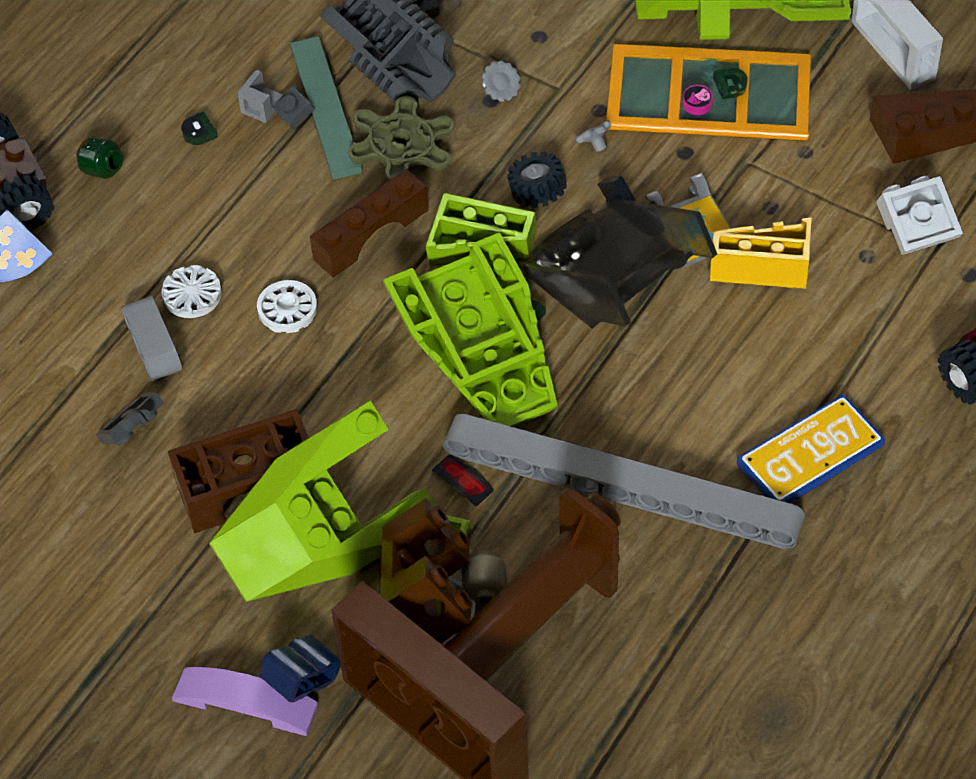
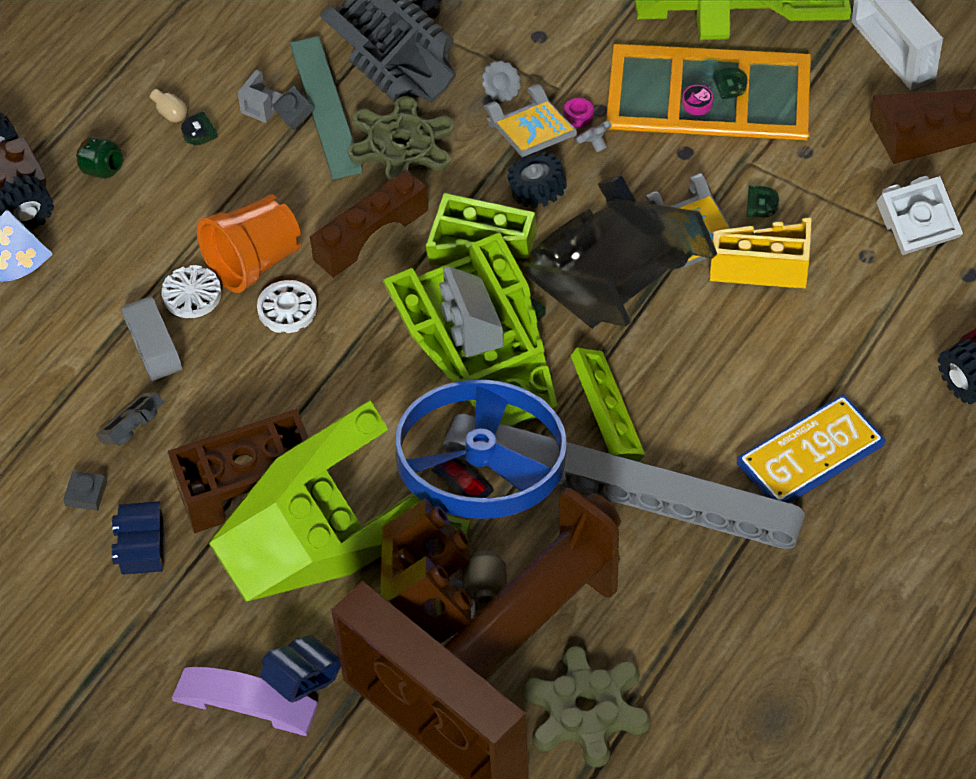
none -> dark grey plate [63,471,107,511]
none -> dark blue brick [112,501,164,575]
none -> tan cylinder [150,89,187,123]
none -> orange piece [197,195,301,293]
none -> blue piece [395,380,566,519]
none -> light grey slope [439,267,503,357]
none -> flag [484,84,577,157]
none -> olive plate [522,647,651,767]
none -> dark pink tile [563,98,594,128]
none -> lime plate [570,347,645,462]
none -> clear green tile [746,186,779,218]

